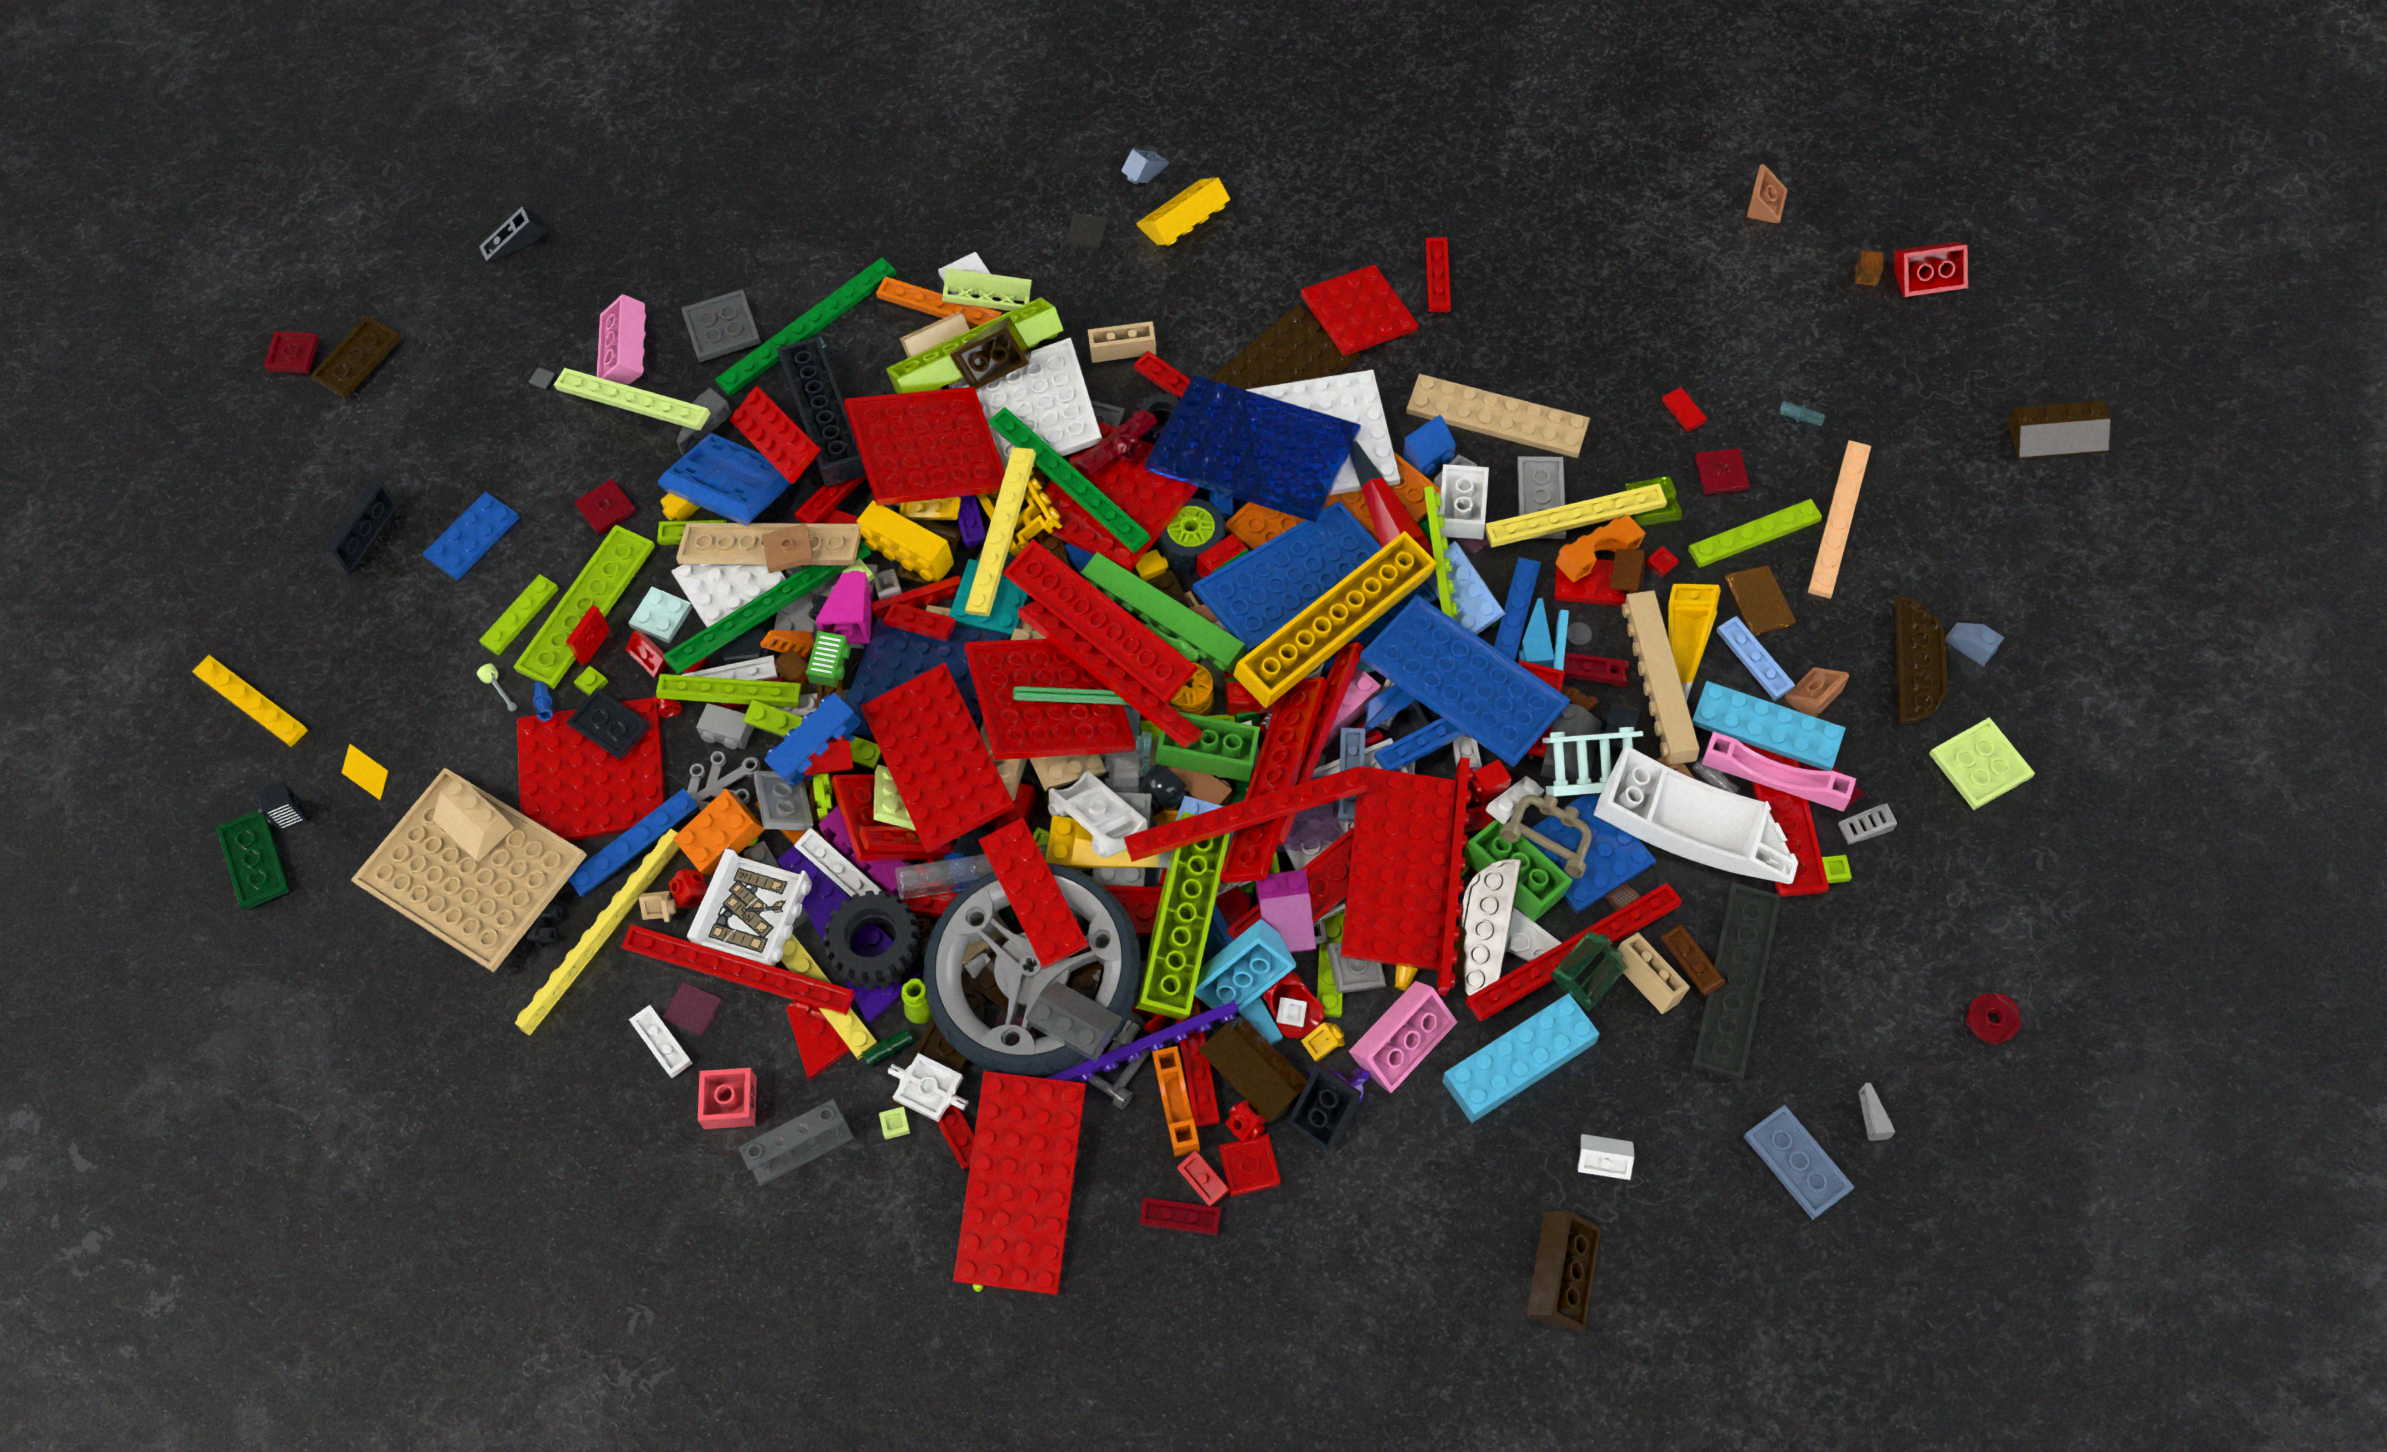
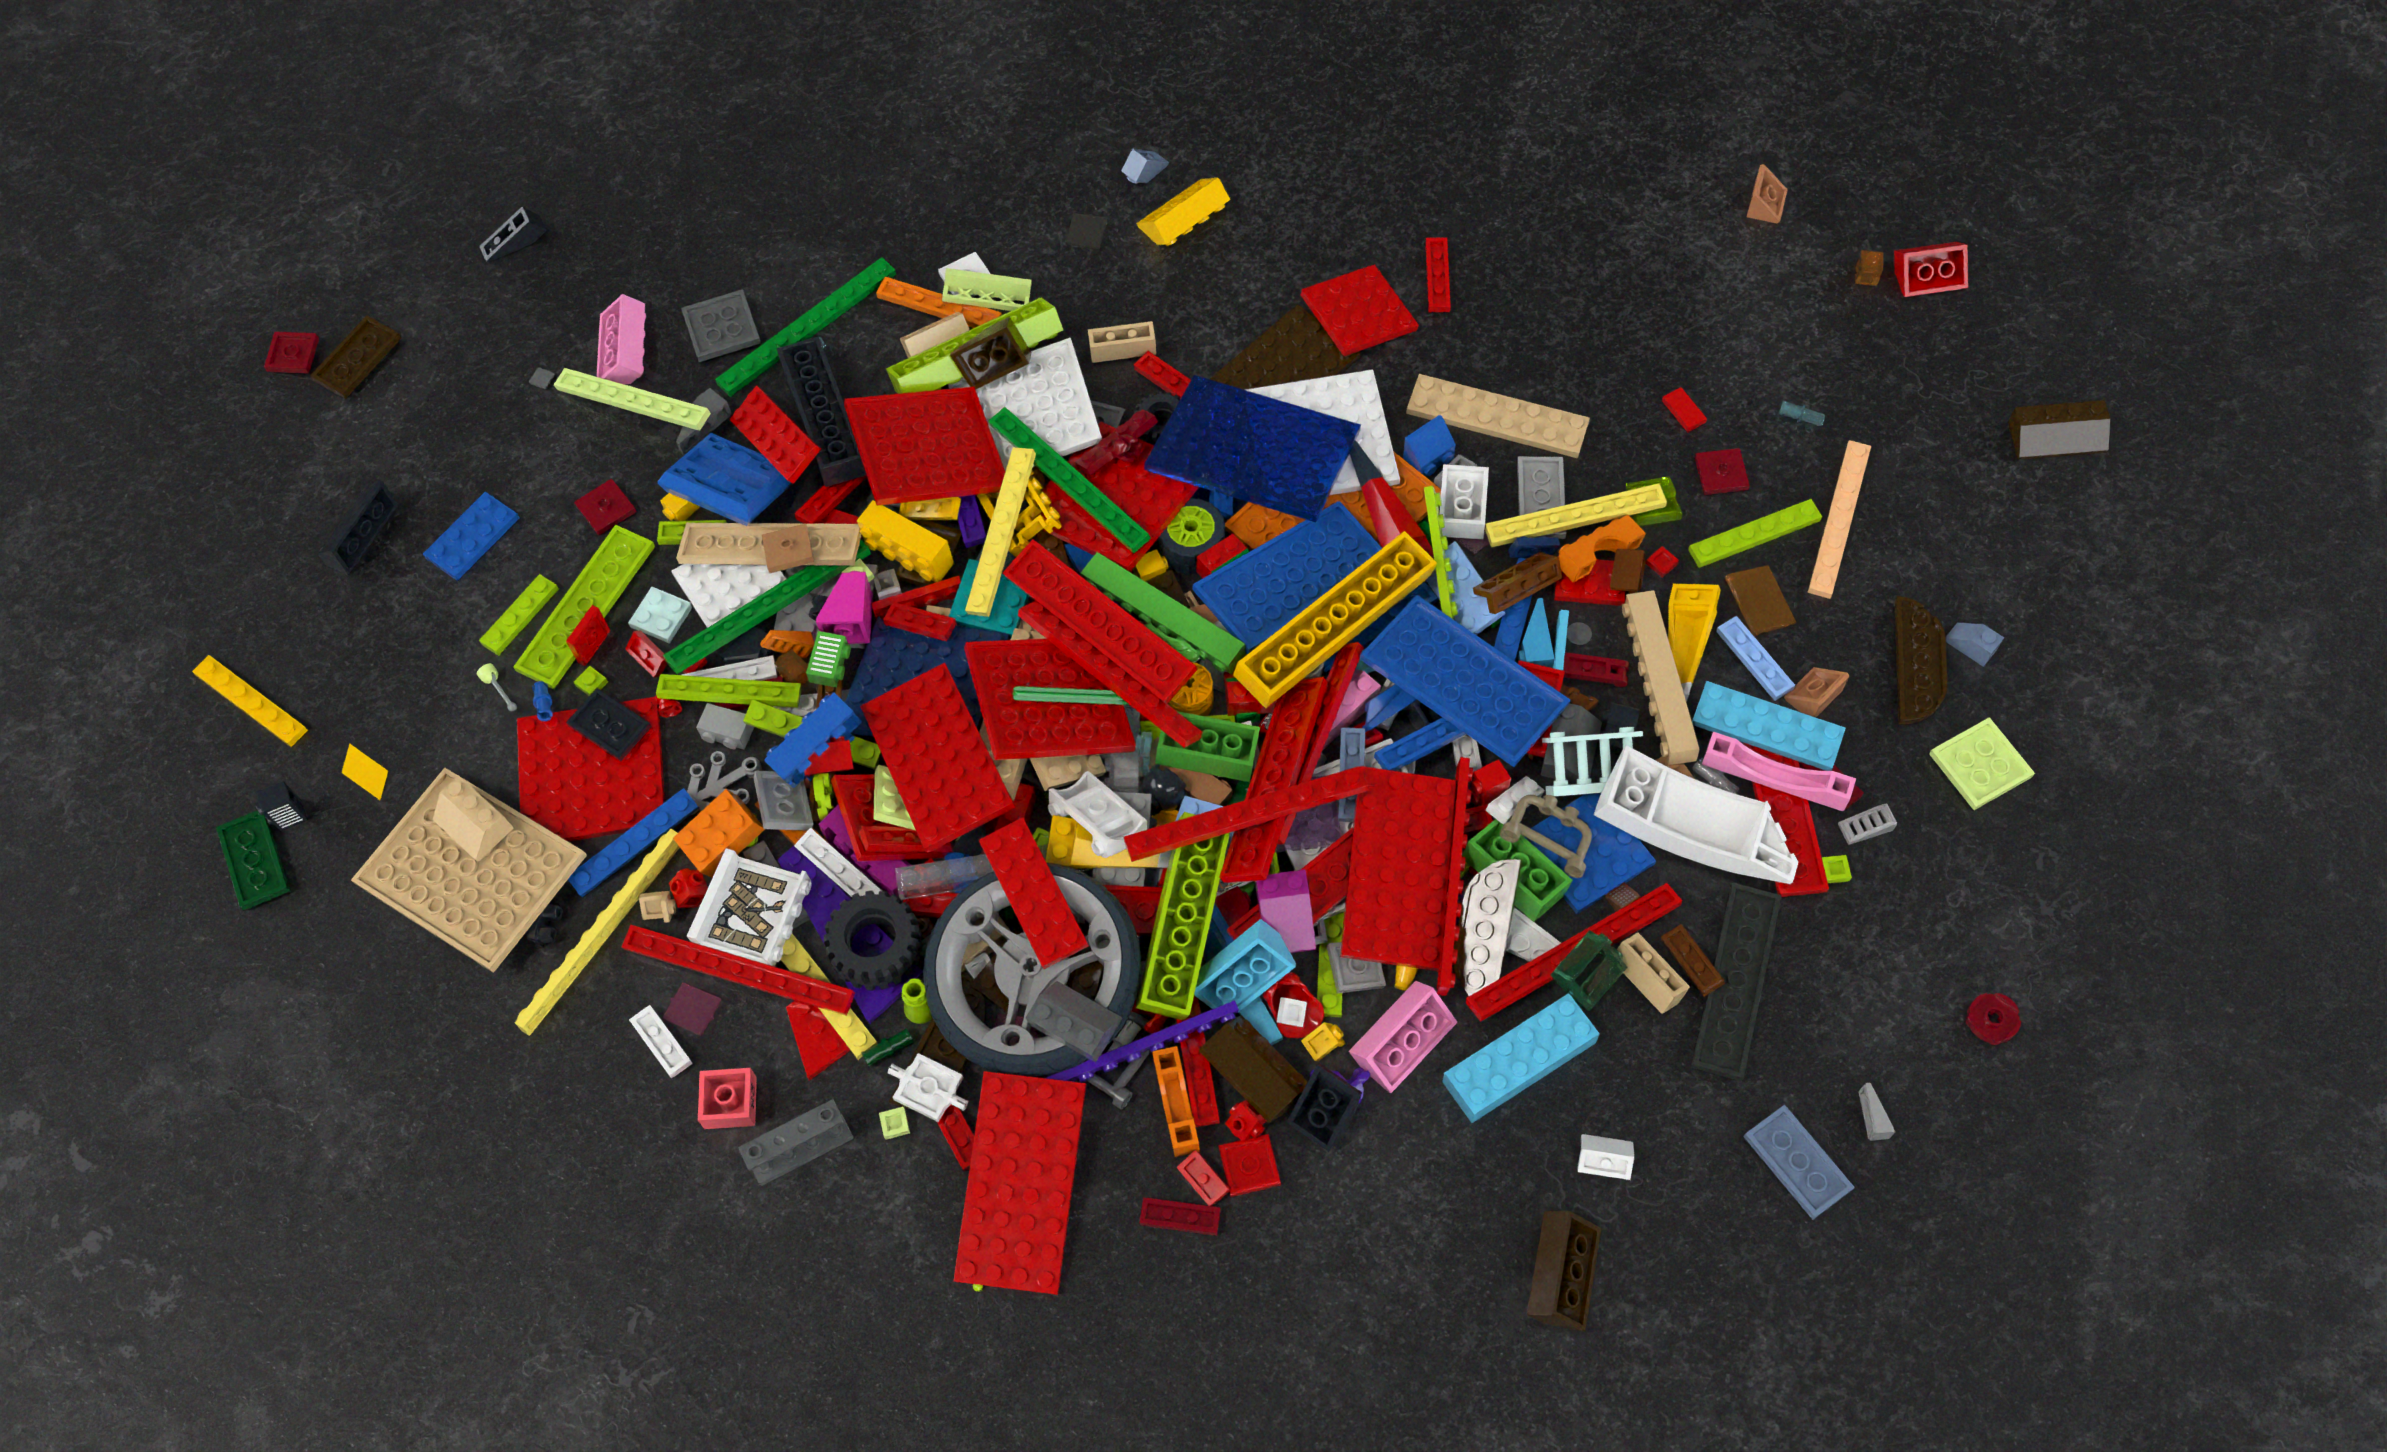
none -> reddish brown fence [1473,552,1562,614]
none -> dark blue plate [1508,536,1560,558]

